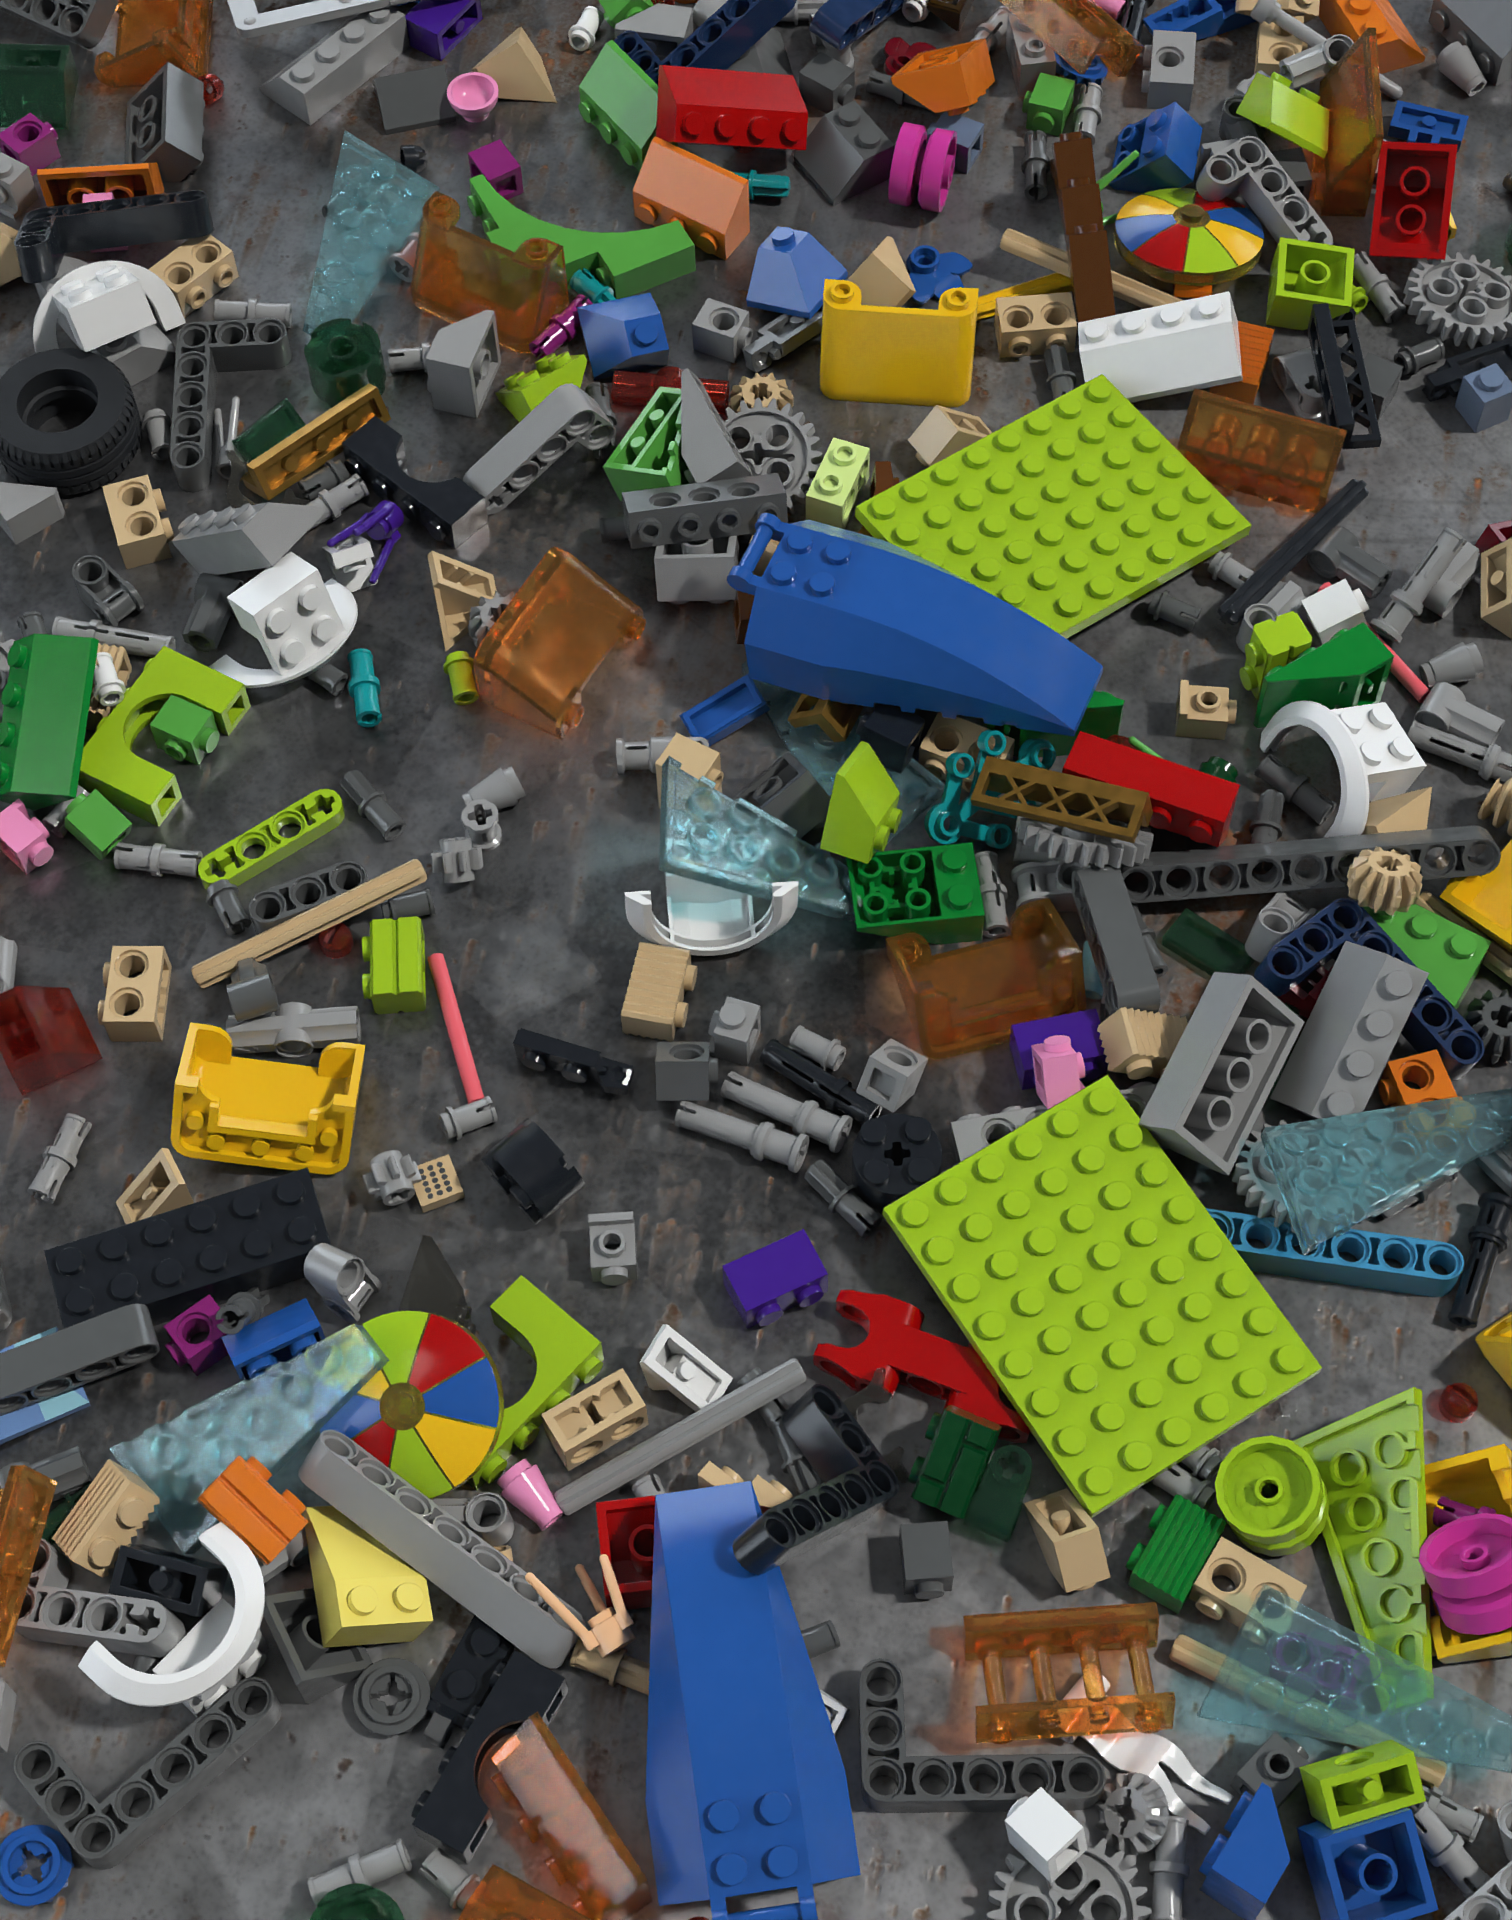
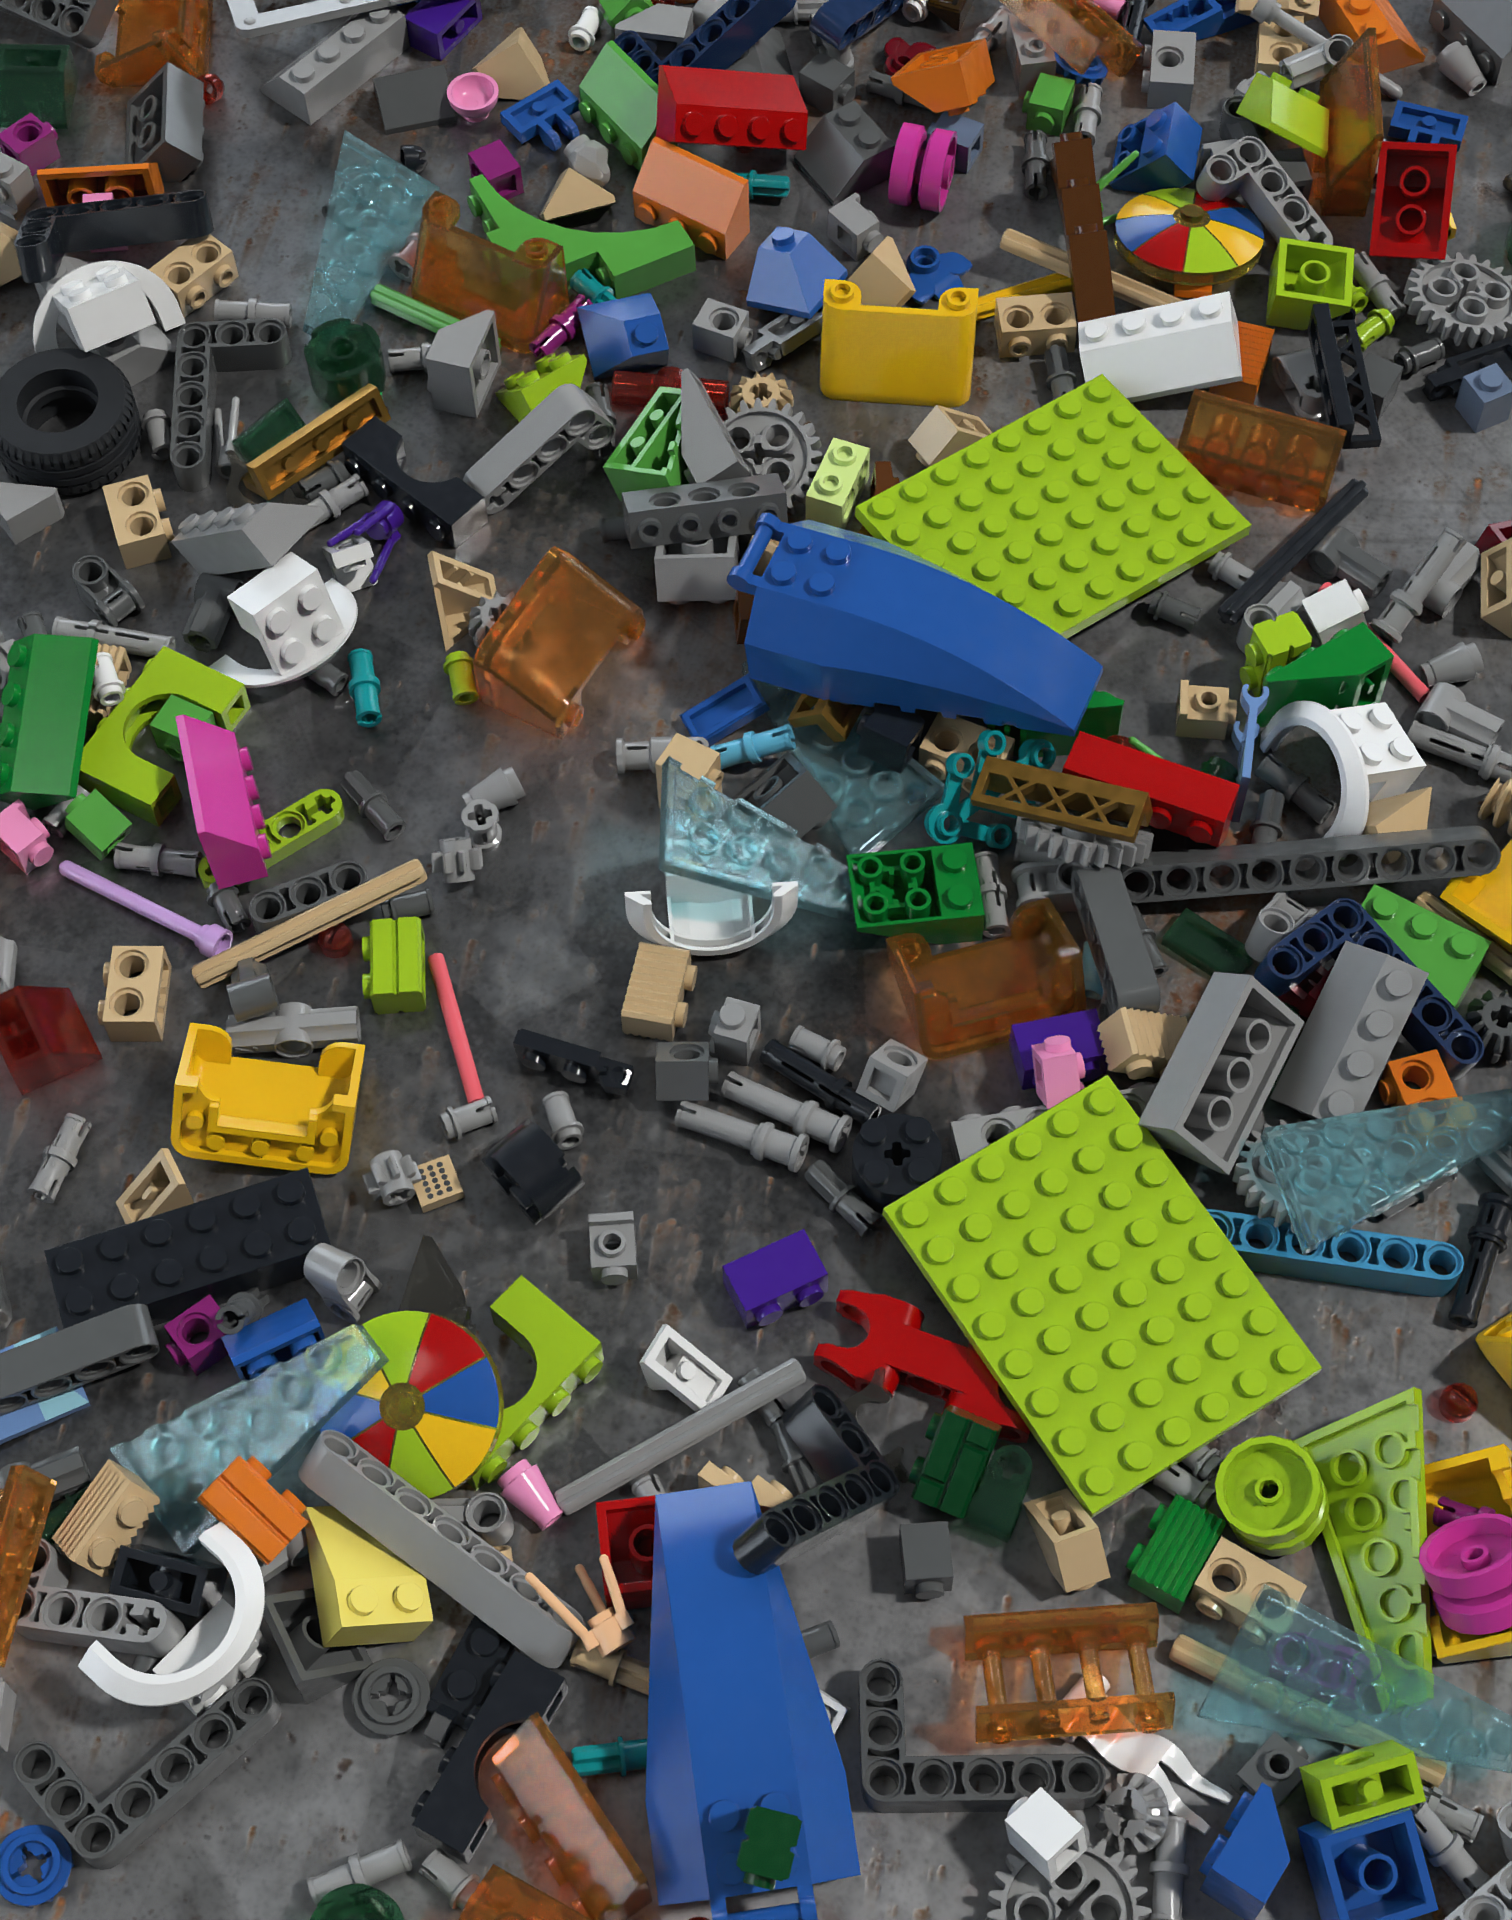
tan brick [541,1368,649,1471] -> none
lime slope [820,741,902,864] -> none
tan gear [1347,846,1423,915] -> none
none -> lavender piece [58,860,233,958]
none -> dark pink slope [175,714,272,890]
none -> bright green axle [370,284,501,349]
none -> blue hinge [500,79,580,152]
none -> tan slope [539,168,616,222]
none -> light grey pin [542,1091,584,1150]
none -> light grey rock [564,134,611,187]
none -> teal axle [571,1736,647,1777]
none -> medium azure pin [710,724,796,770]
none -> dark green brick [736,1805,802,1890]
none -> light grey brick [828,192,884,261]
none -> medium blue flag [1231,684,1269,822]
none -> lime pin [1346,308,1395,352]

